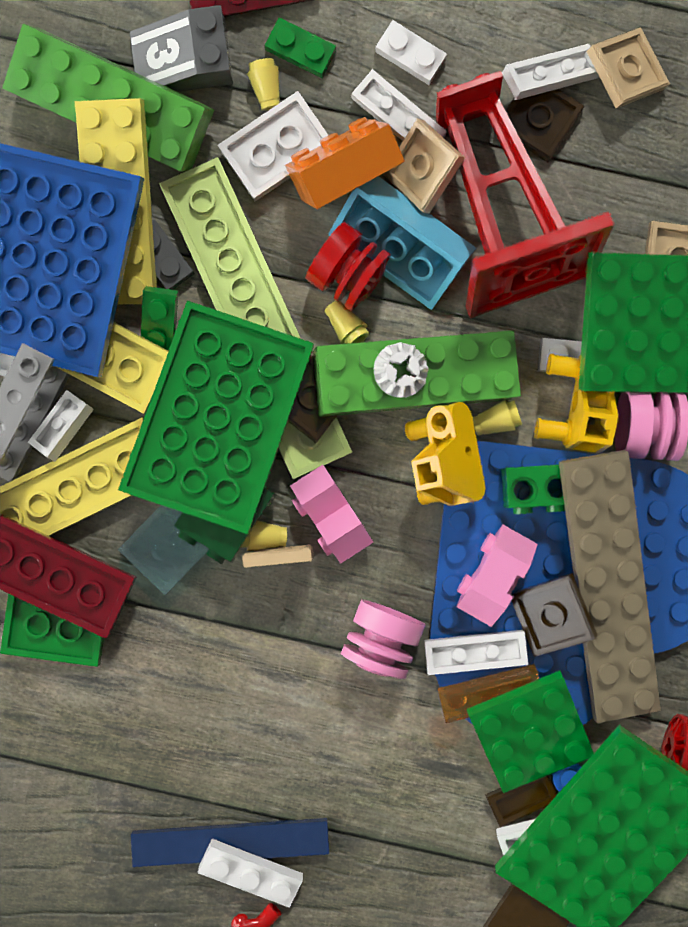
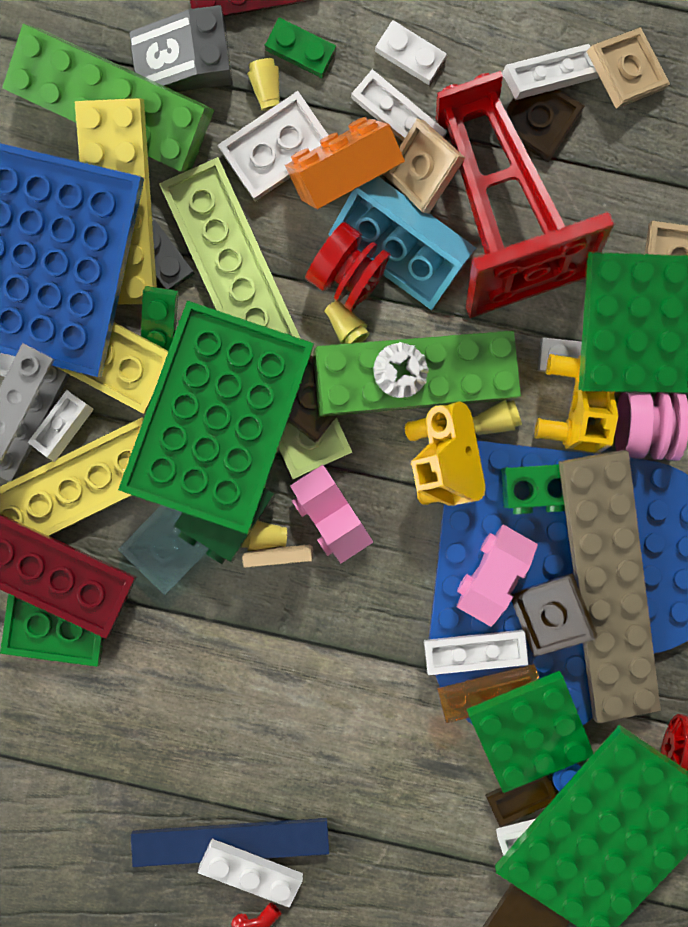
bright pink wheel [341,599,425,679] -> none

